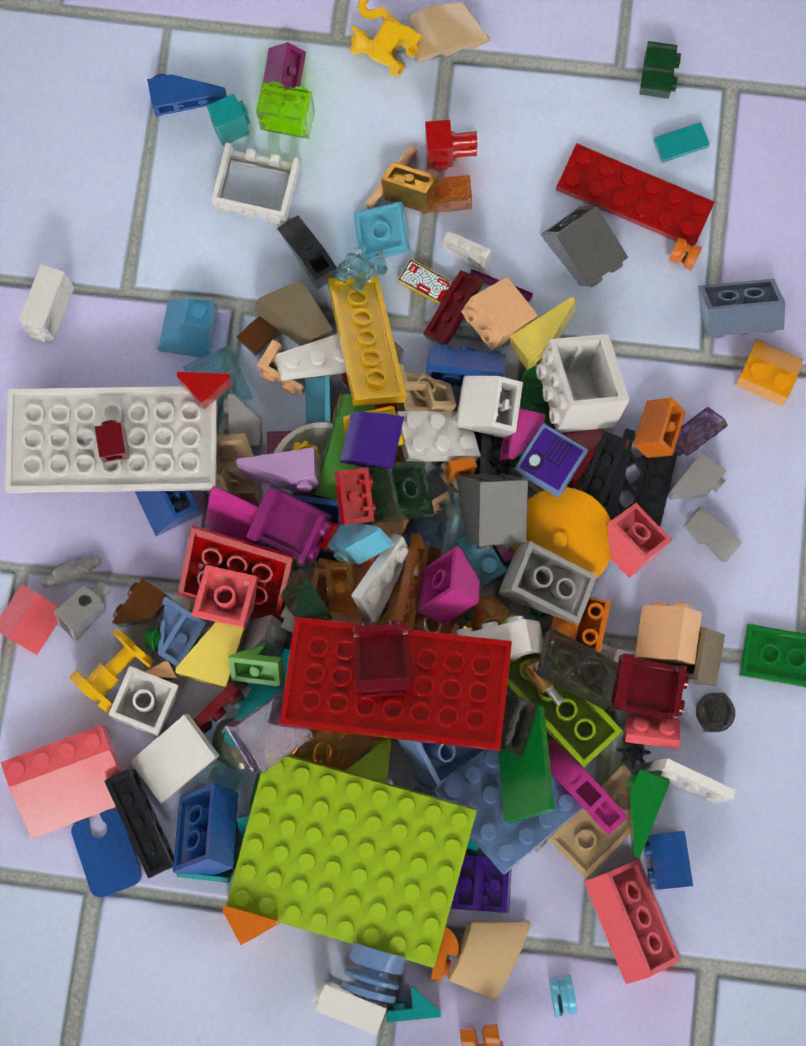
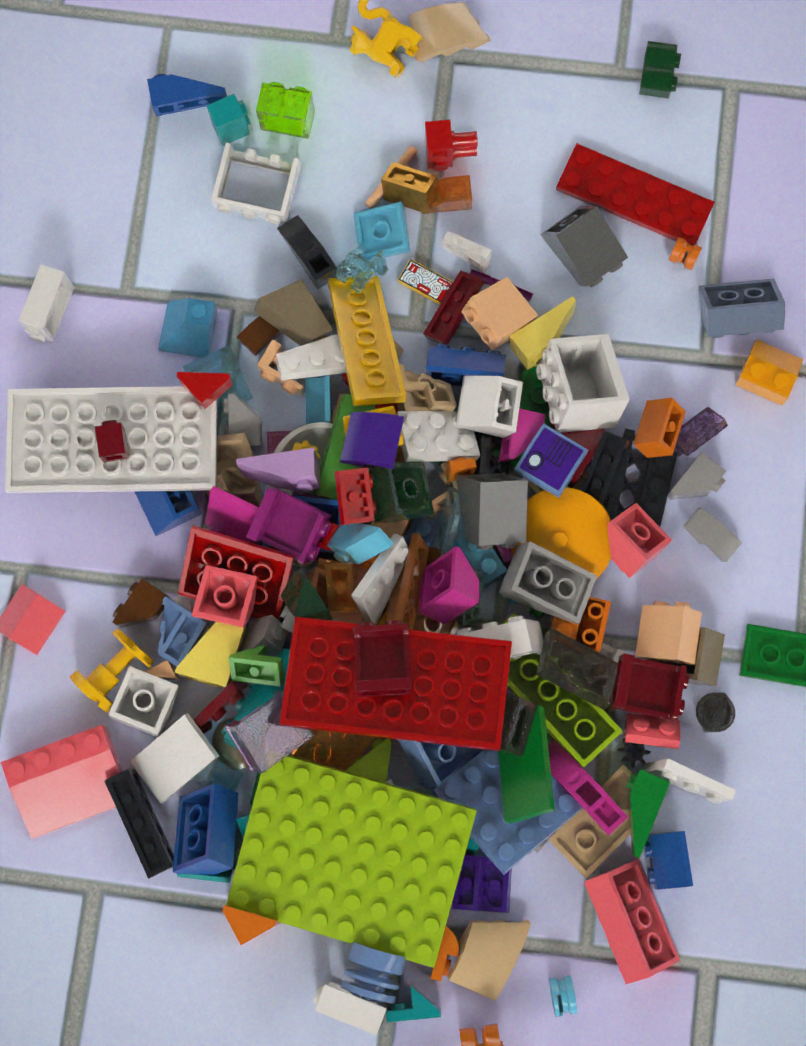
light grey piece [40,555,101,588] -> none
light grey torso [53,581,111,641] -> none
blue piece [71,809,142,897] -> none
green plate [145,626,161,652] -> none
magenta panel [261,42,306,100] -> none
clear orange slope [464,595,511,631] -> none
clear orange piece [522,657,564,706] -> none
teal tile [653,122,710,163] -> none

